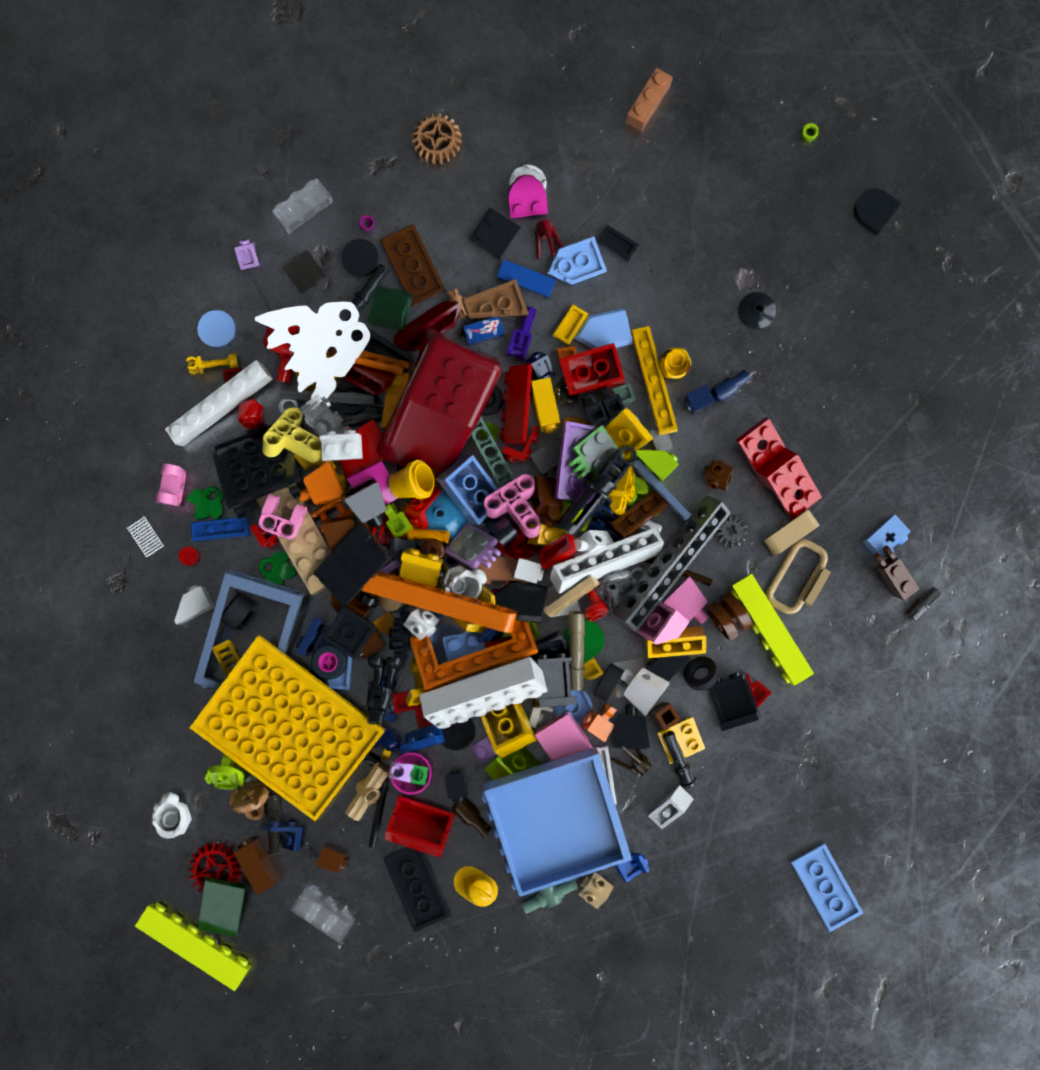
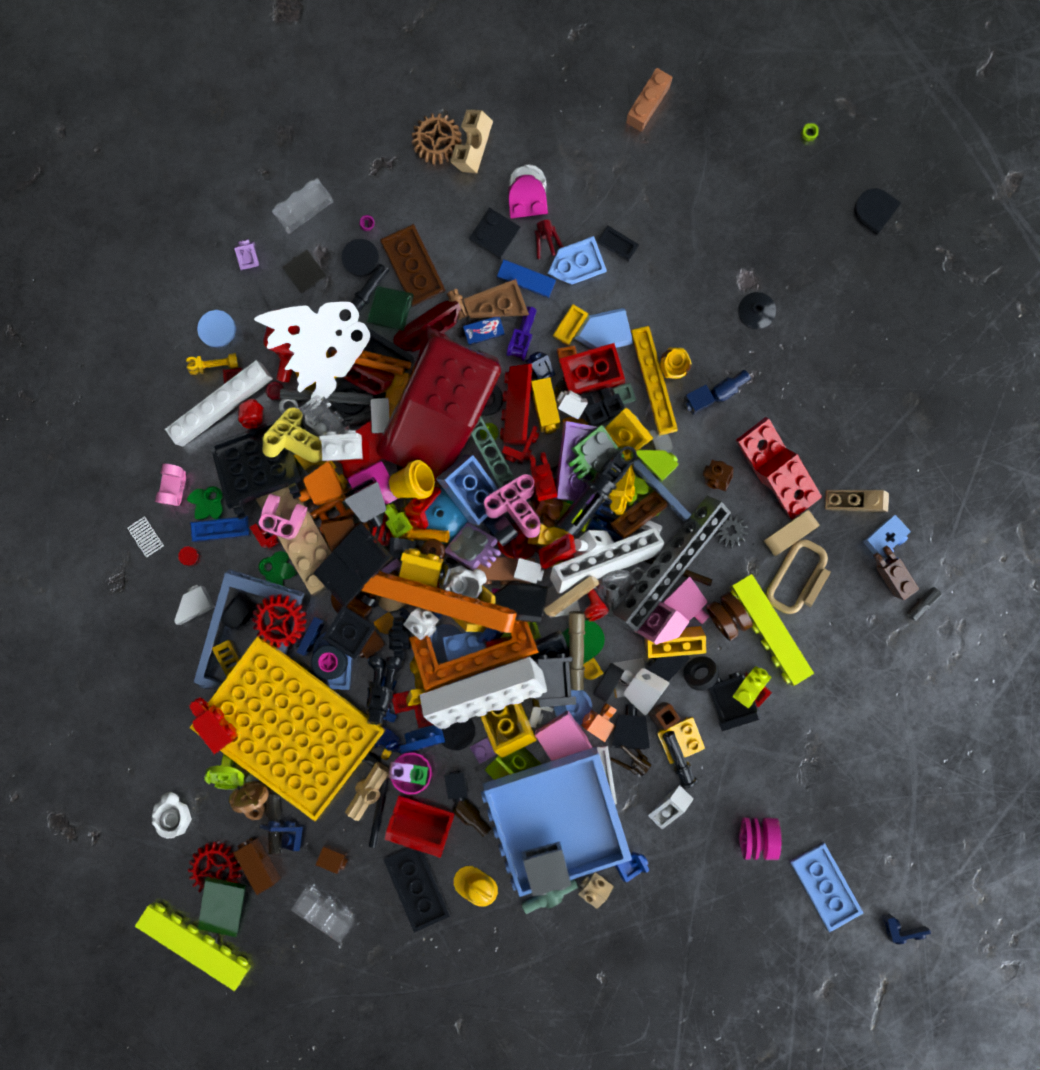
none -> red hinge [190,697,238,754]
none -> red gear [252,594,307,648]
none -> dark red plate [266,381,284,400]
none -> white sticker [371,398,389,433]
none -> tan arch [450,110,493,173]
none -> dark grey brick [521,841,572,896]
none -> red hinge [529,452,557,501]
none -> white window [556,390,588,419]
none -> neon yellow bracket [733,666,772,708]
none -> dark pink wheel [739,817,781,860]
none -> tan slope [825,490,889,512]
none -> dark blue bracket [882,914,931,945]

